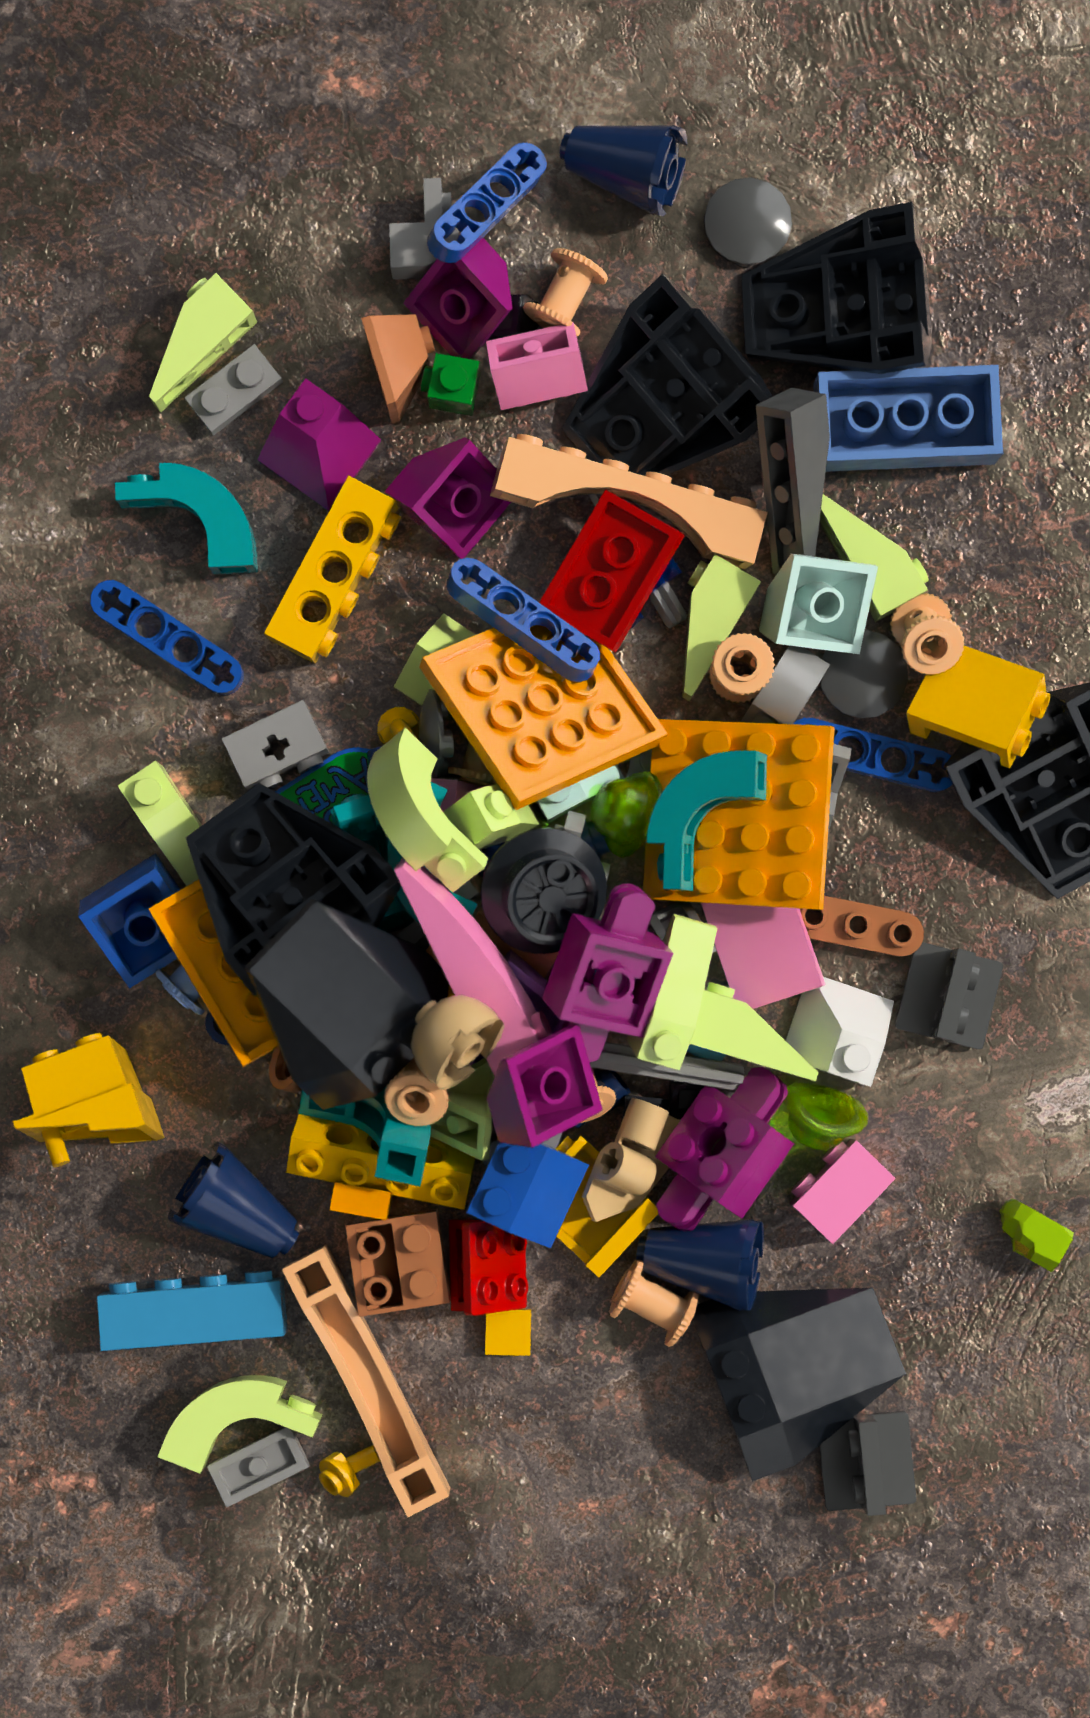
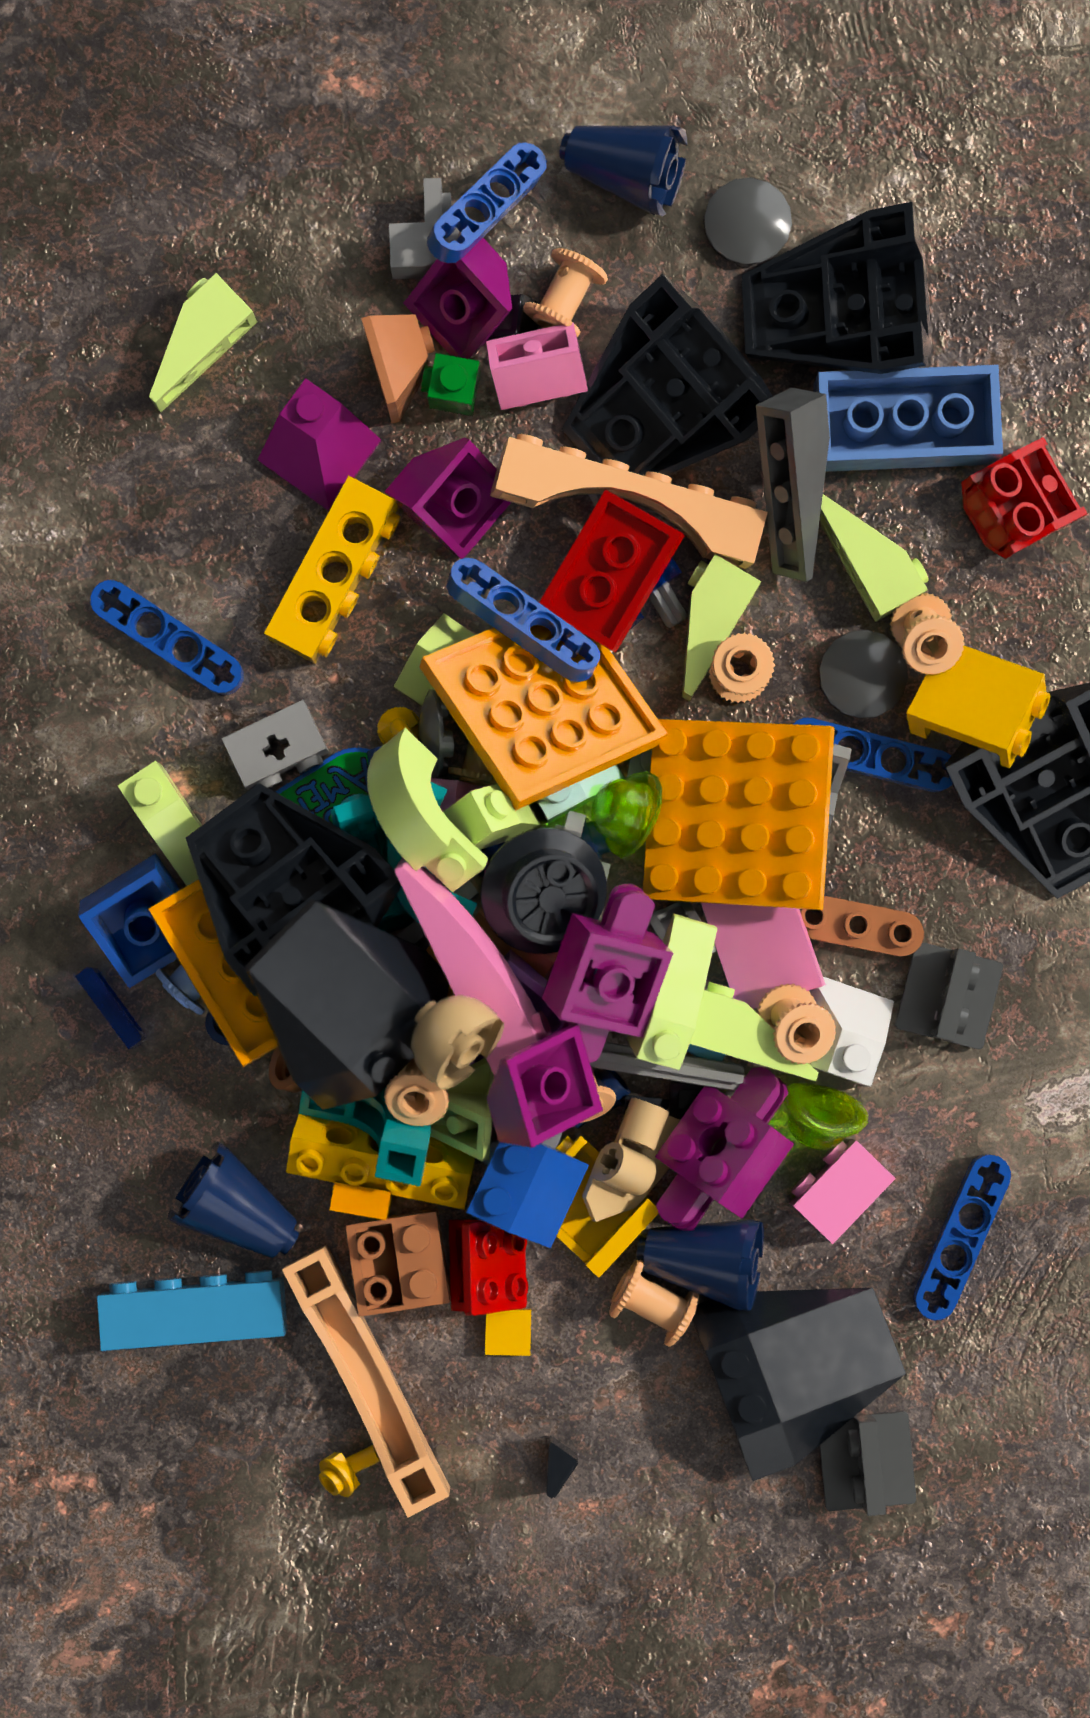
yellow piece [13,1033,165,1167] -> none
teal arch [115,463,258,574] -> none
yellowish green arch [158,1375,323,1474] -> none
light grey plate [184,344,283,436] -> none
light grey plate [207,1427,310,1508] -> none
teal arch [646,751,767,891] -> none
light grey brick [740,646,830,724] -> none
light aqua slope [759,554,878,654] -> none
lime rock [999,1198,1074,1272] -> none
none -> clear blue tile [75,967,148,1049]
none -> black slope [546,1436,579,1499]
none -> light nougat hose [757,983,836,1064]
none -> blue beam [913,1154,1011,1320]
none -> red slope [961,437,1088,559]

